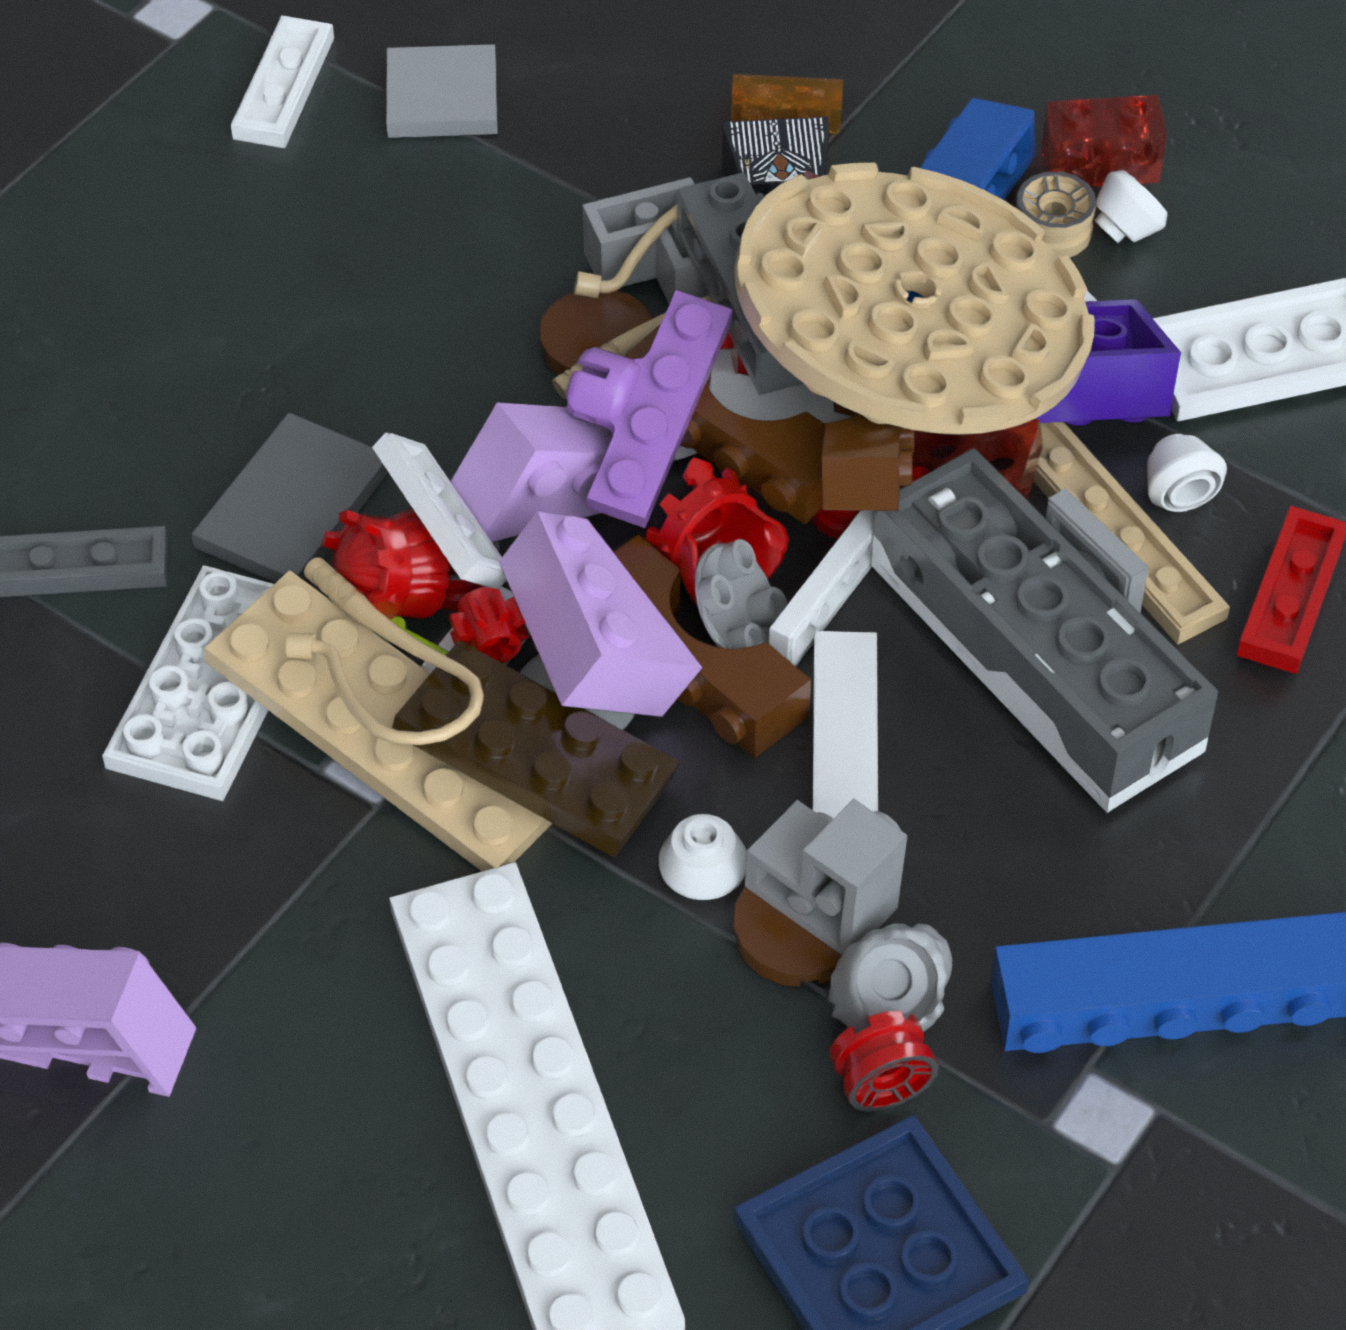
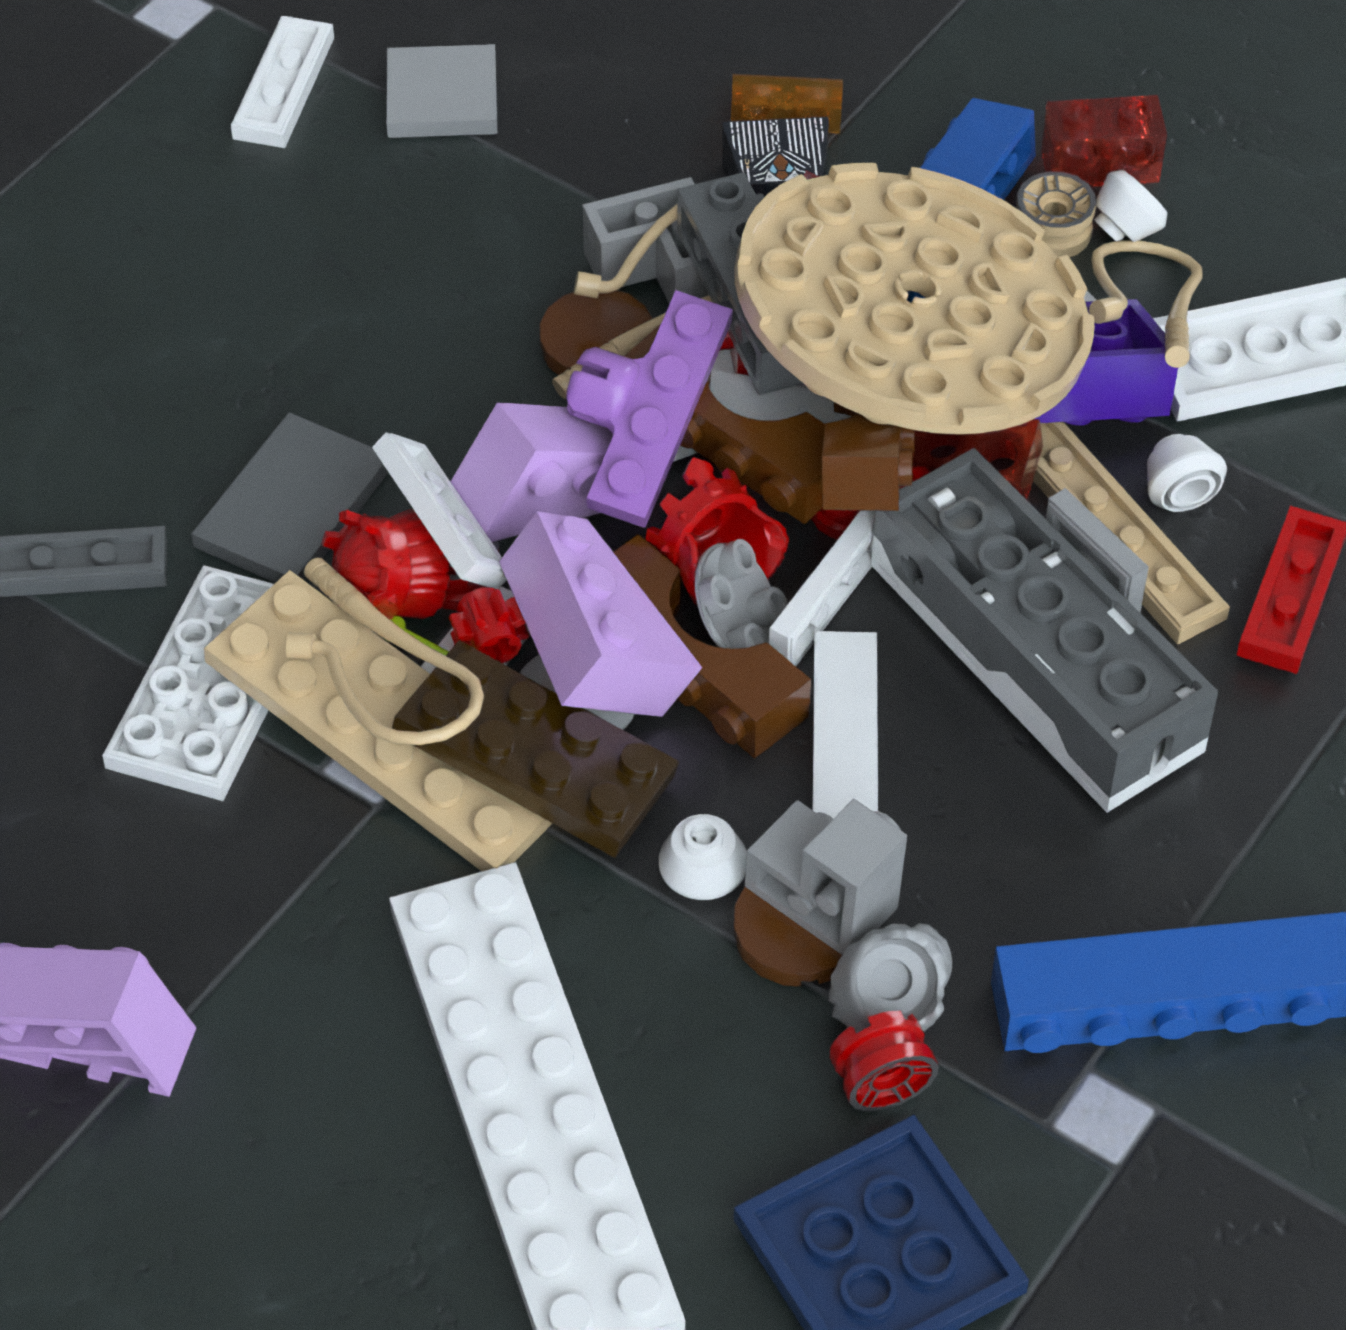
none -> tan piece [1089,240,1202,368]

